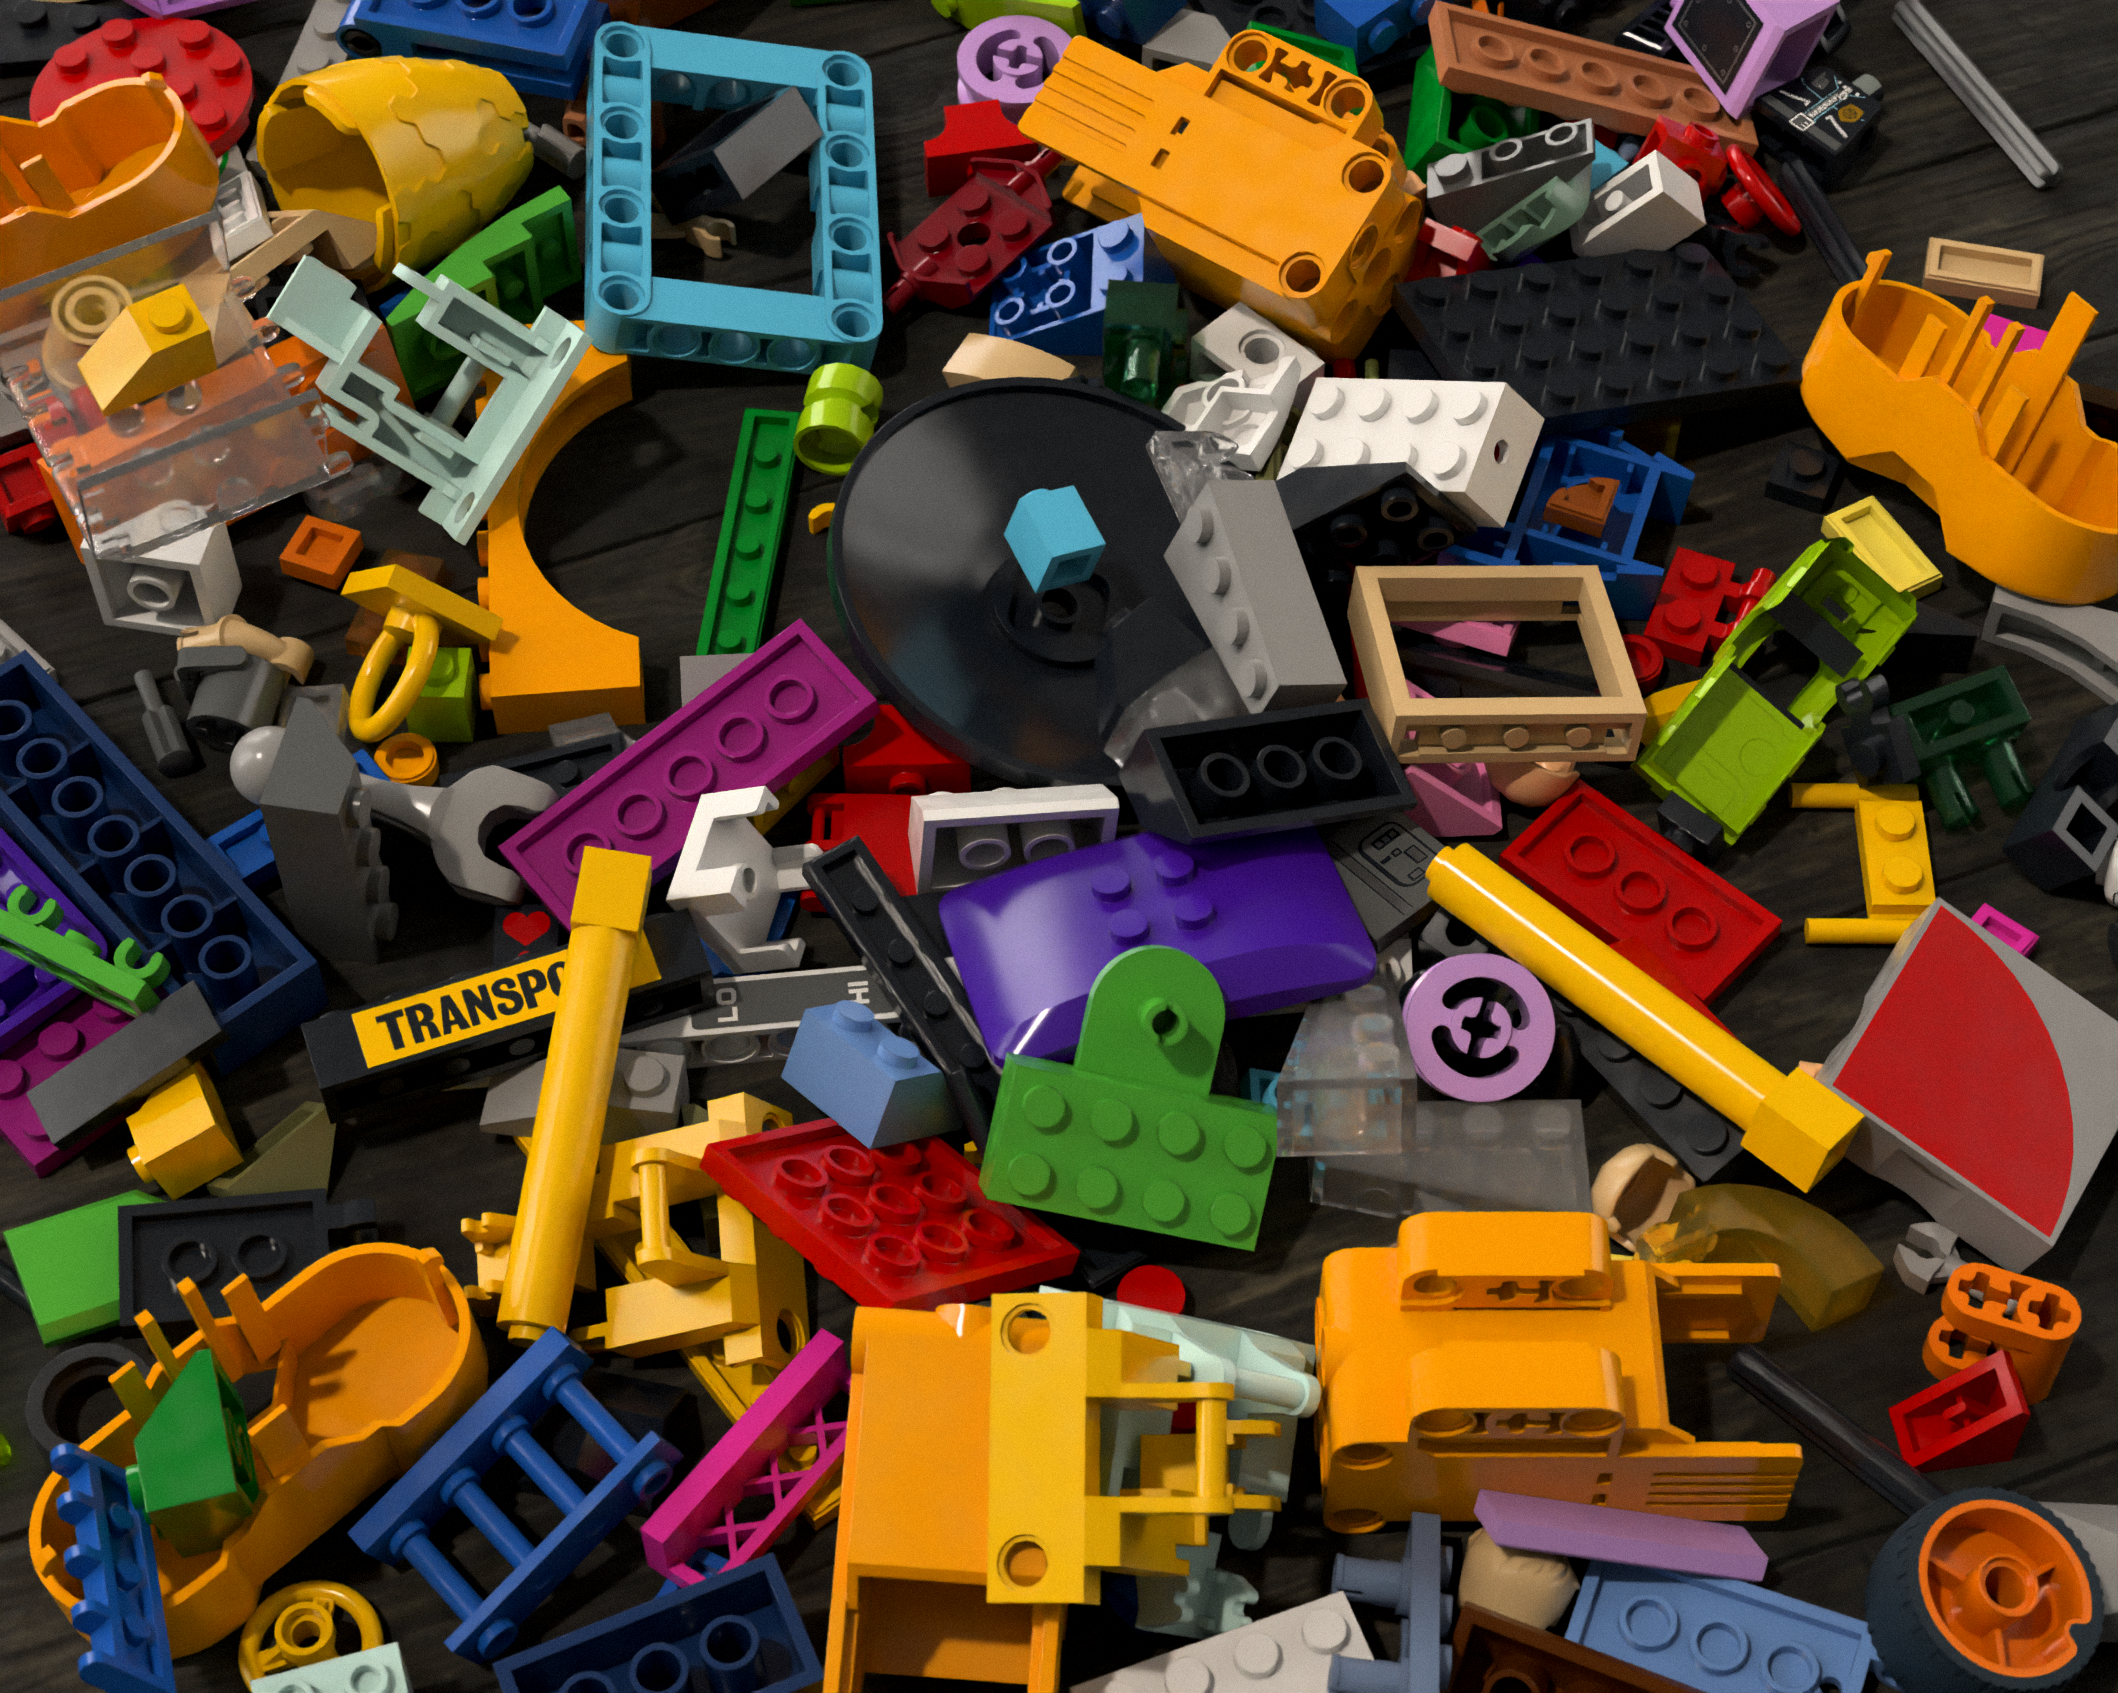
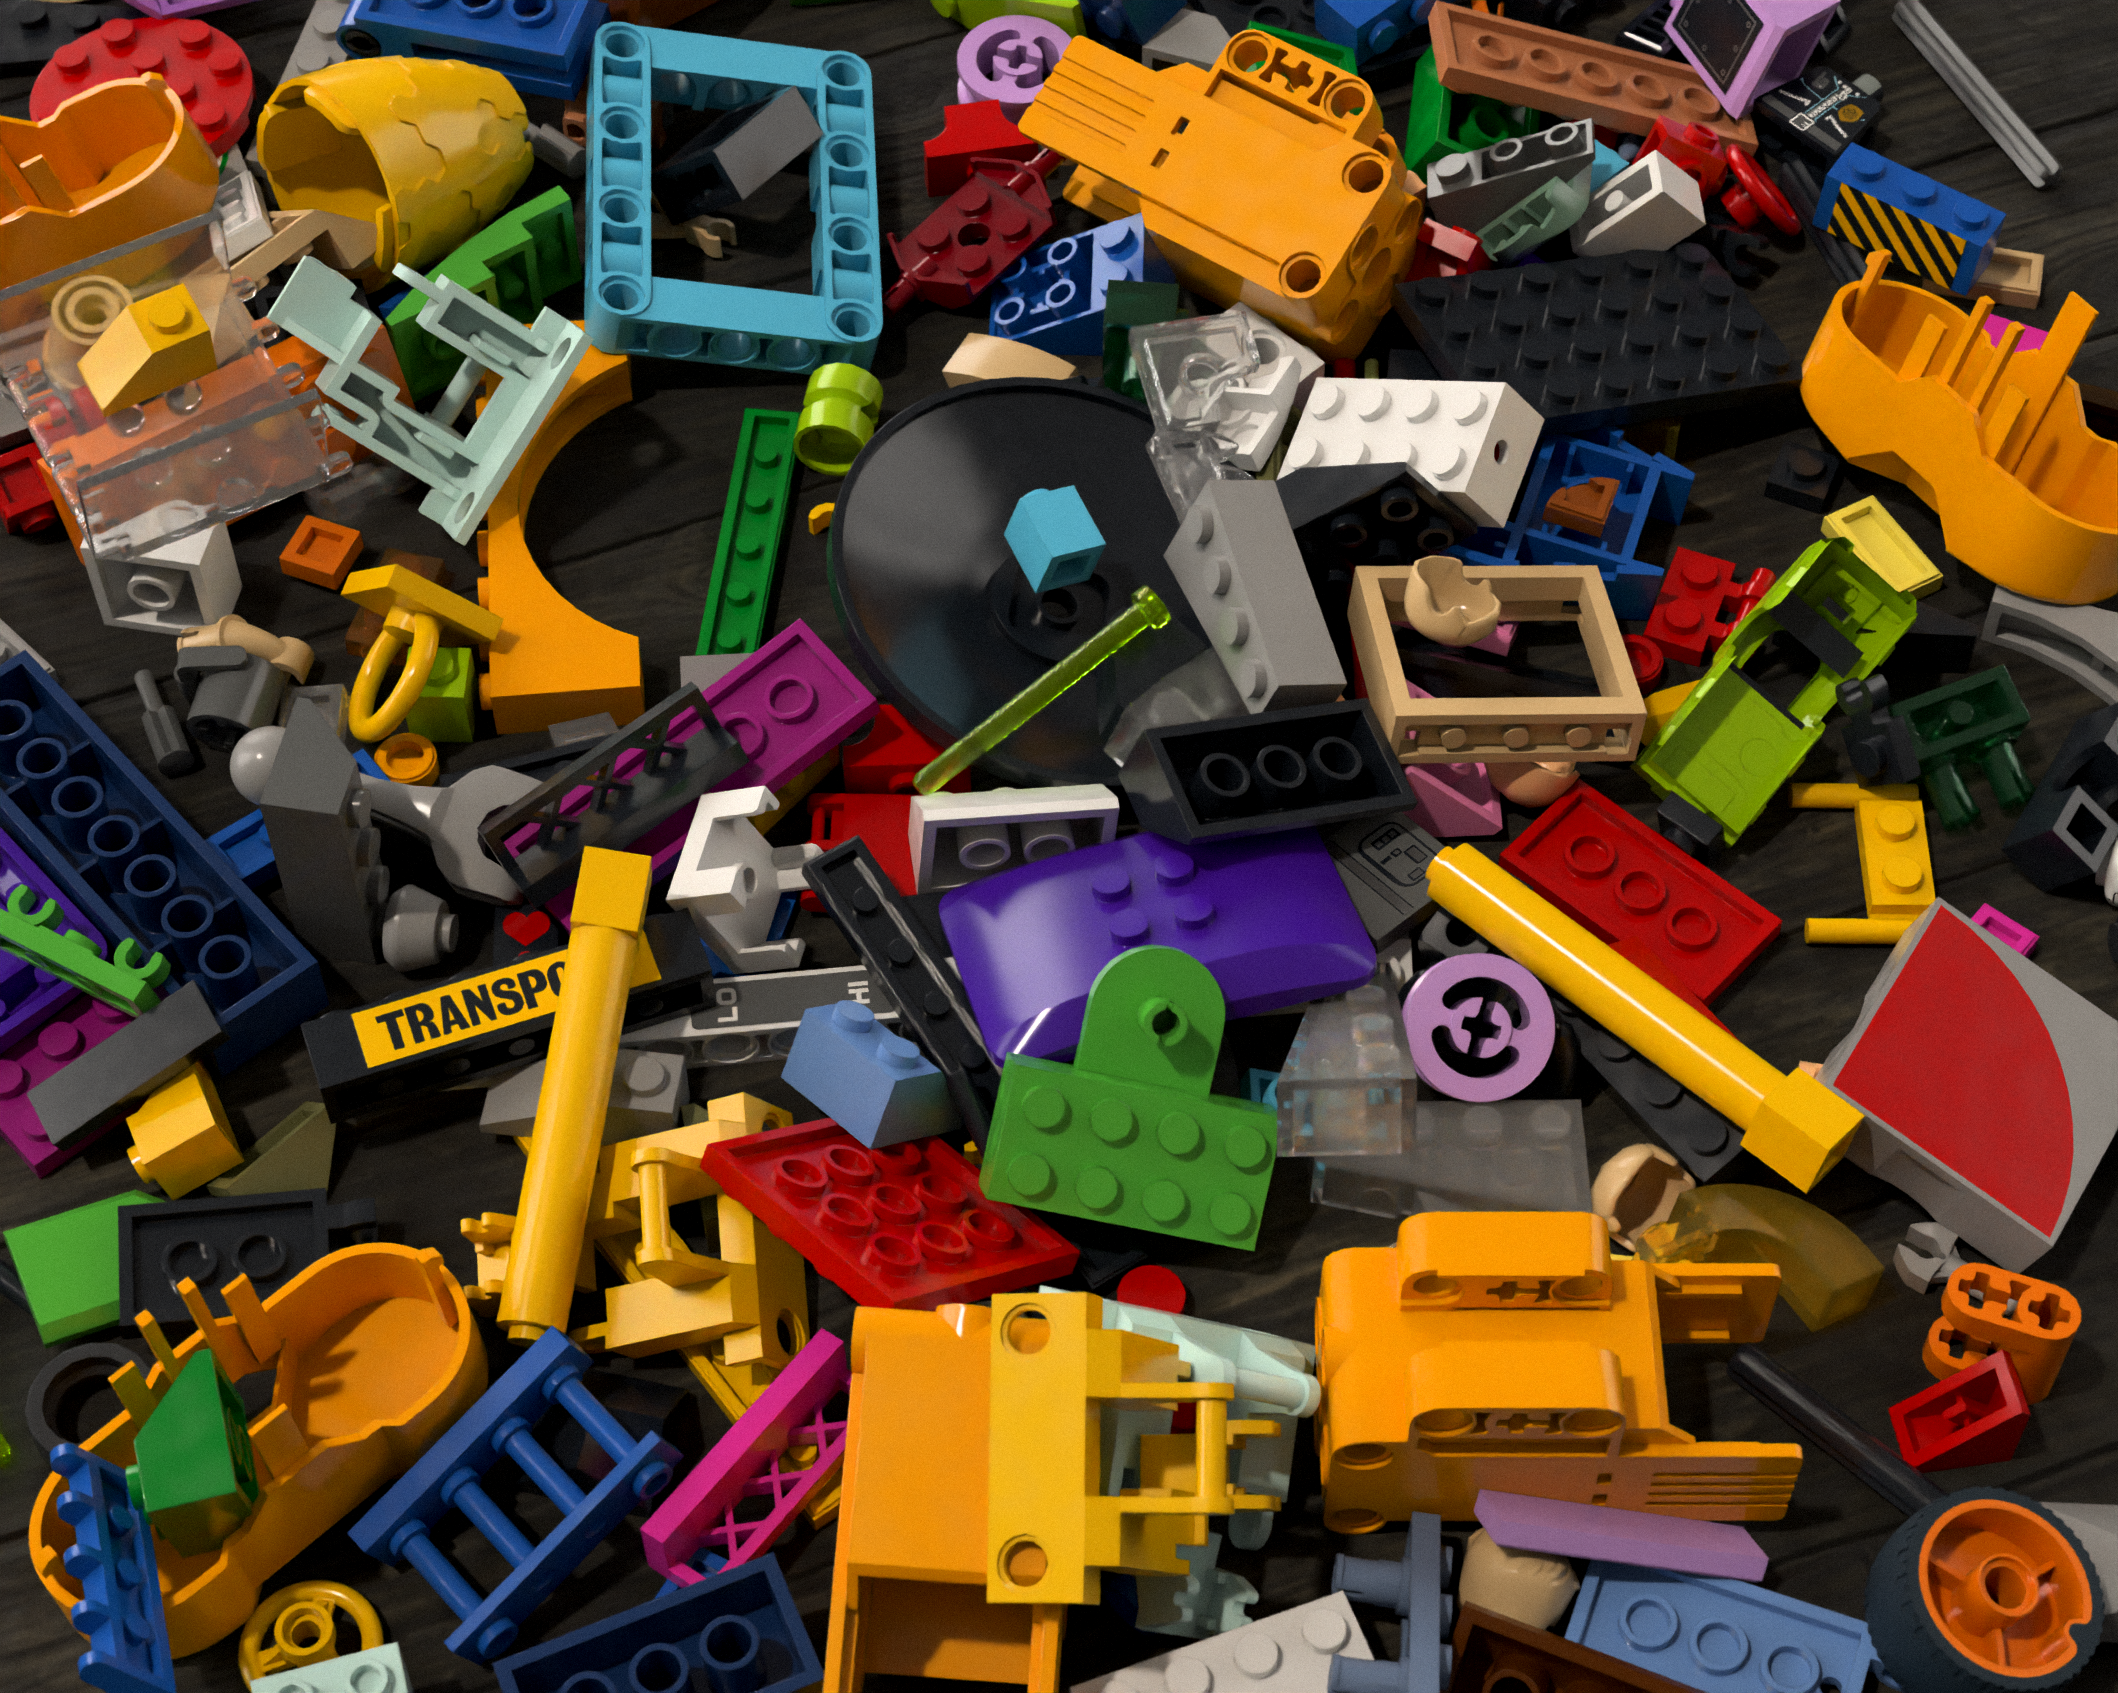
none -> light grey cone [382,884,459,972]
none -> black fence [477,682,750,910]
none -> clear neon green bar [912,585,1171,795]
none -> clear tile [1128,310,1261,441]
none -> tan hair [1404,555,1502,646]
none -> brick [1812,142,2007,296]

